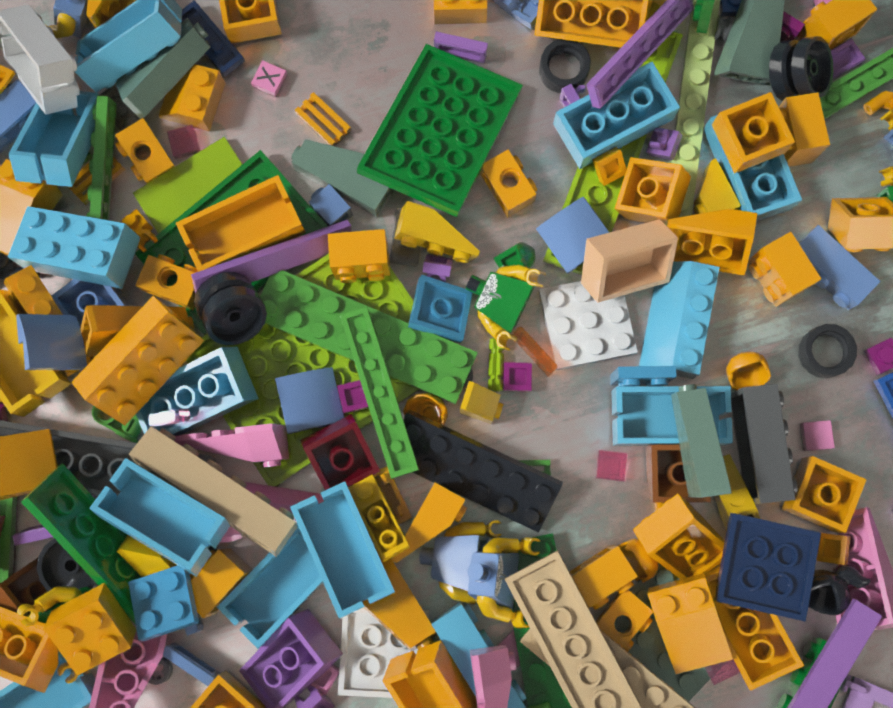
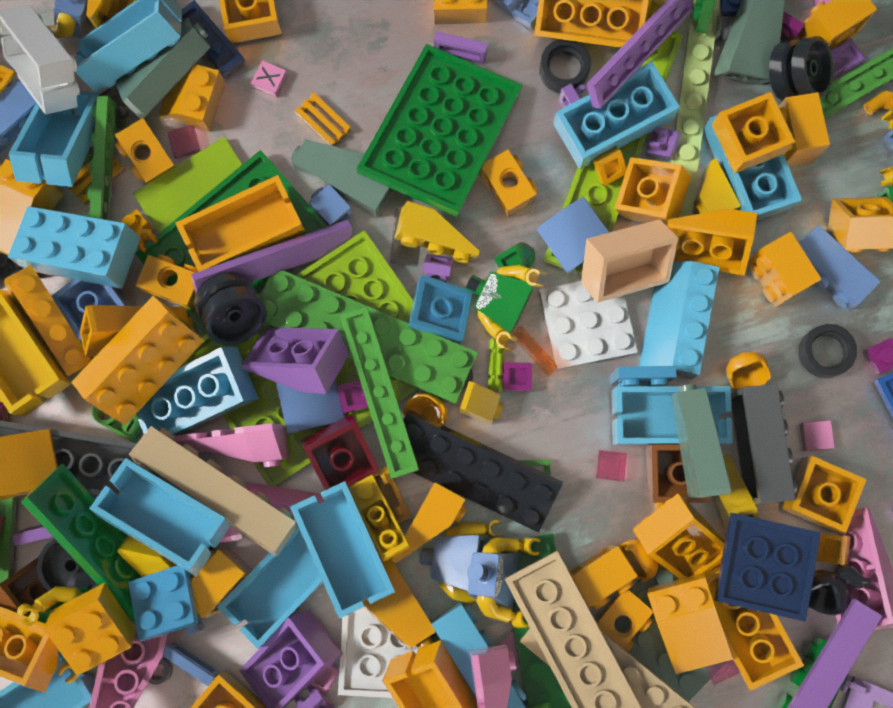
medium blue slope [16,314,87,370] -> none
tile [148,409,190,427] -> none
light orange brick [328,229,391,283] -> none
none -> medium lavender slope [242,327,349,394]

